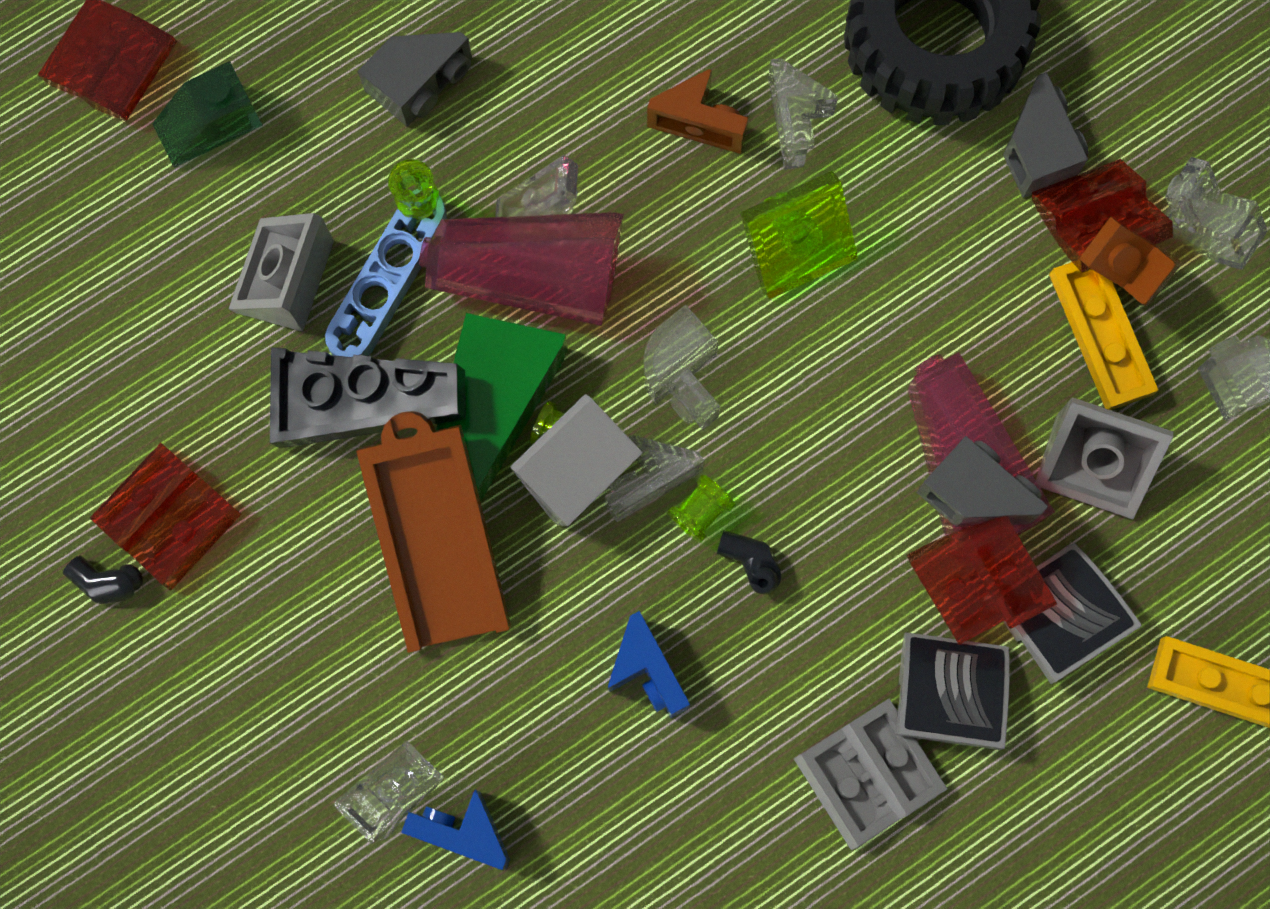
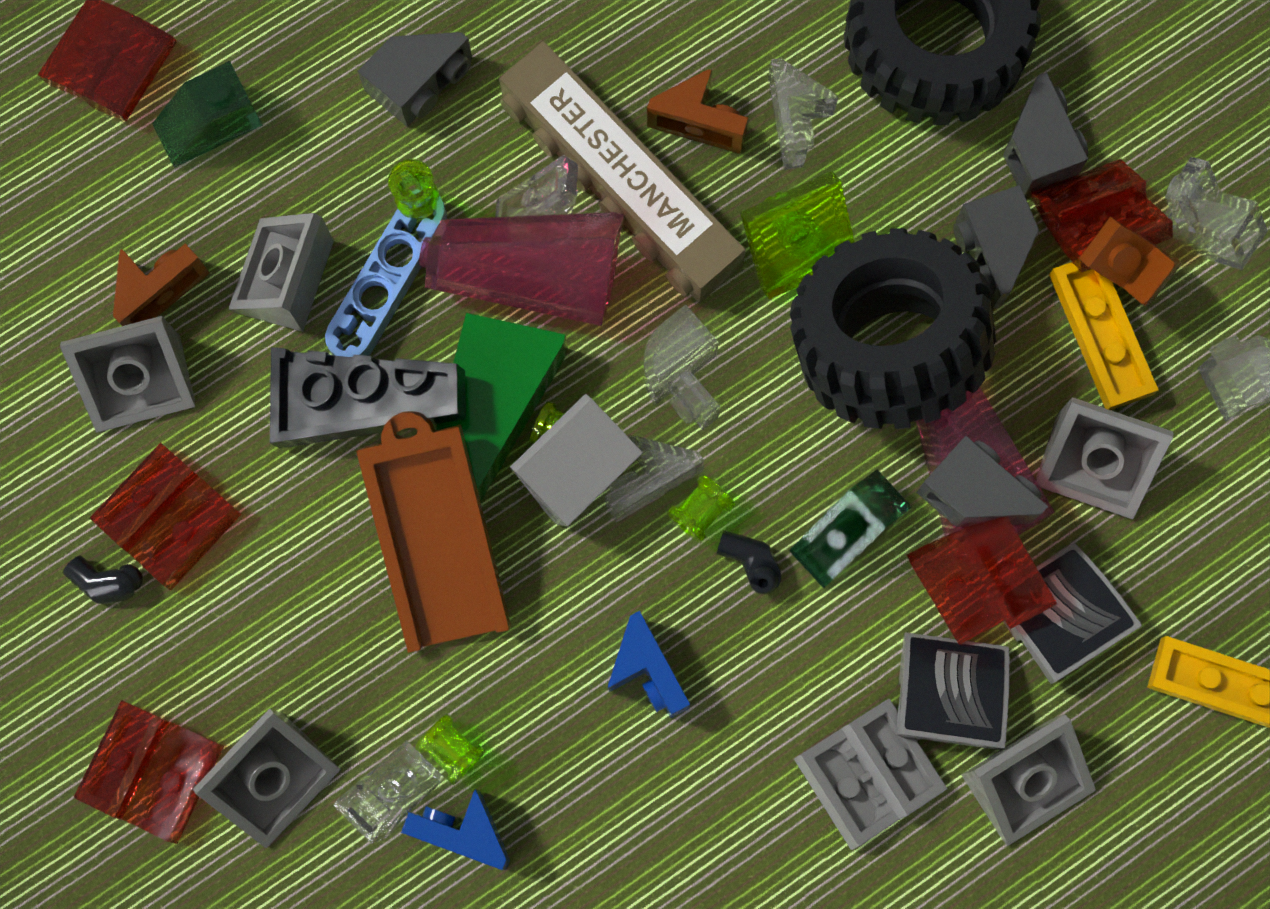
none -> light grey slope [60,316,195,433]
none -> clear red slope [73,700,224,844]
none -> dark orange slope [113,243,210,326]
none -> light grey slope [193,709,341,848]
none -> clear neon green bush [415,714,486,785]
none -> dark tan brick [499,41,746,304]
none -> clear green slope [789,469,912,589]
none -> black tyre [790,228,997,429]
none -> dark grey slope [953,185,1039,310]
none -> light grey slope [961,714,1096,846]

